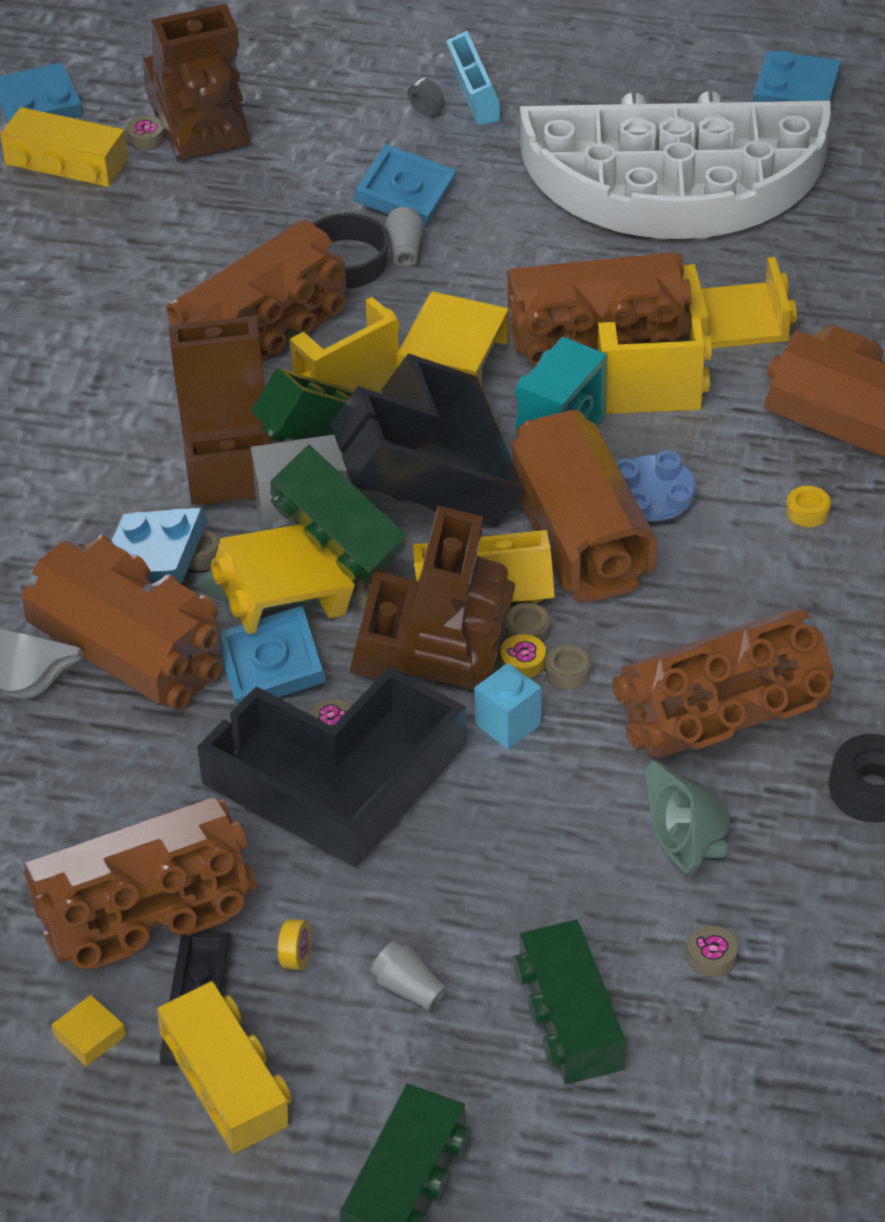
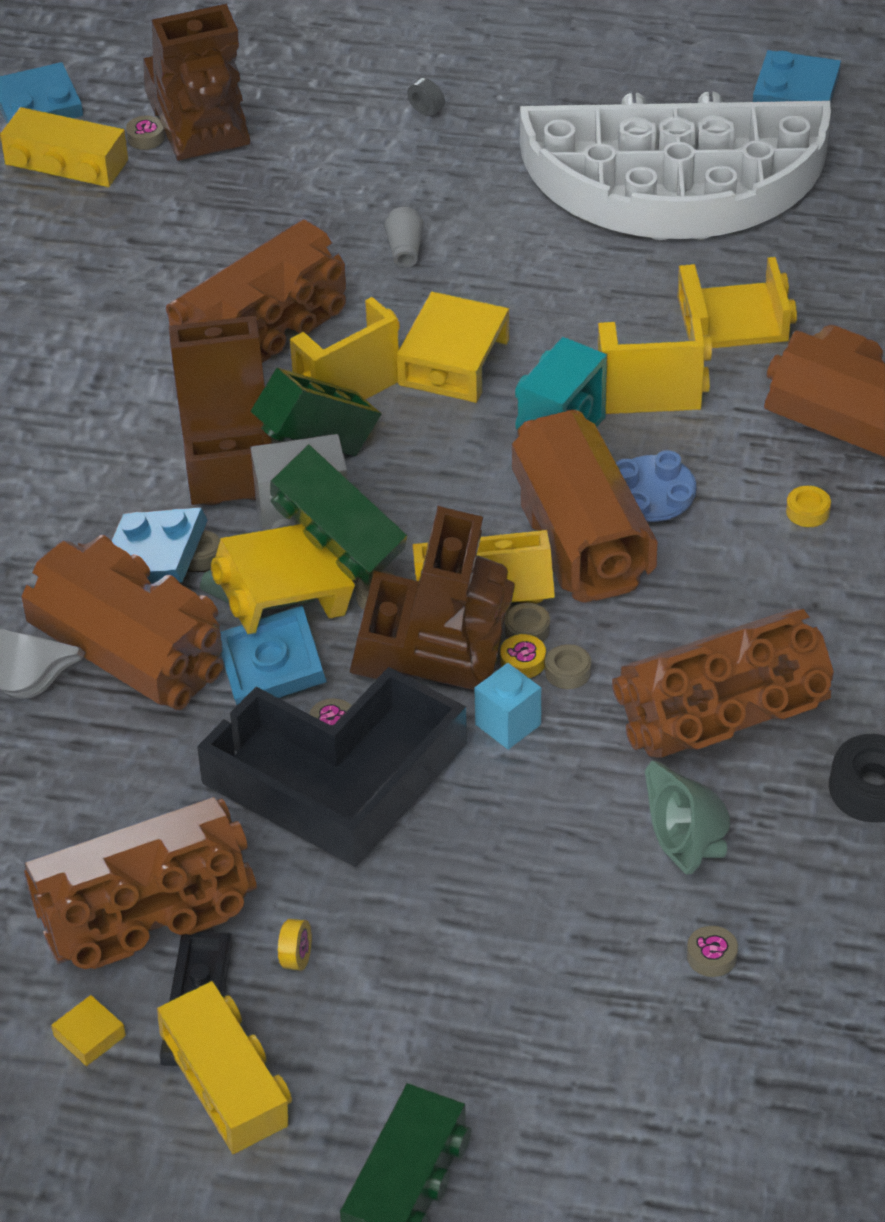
black tyre [312,213,389,288] -> none
black piece [330,353,524,527] -> none
dark azure plate [354,144,457,228] -> none
light grey cone [371,940,448,1012] -> none
medium azure piece [446,31,500,125] -> none
dark orange brick [507,252,692,366] -> none
dark green brick [513,919,625,1085] -> none

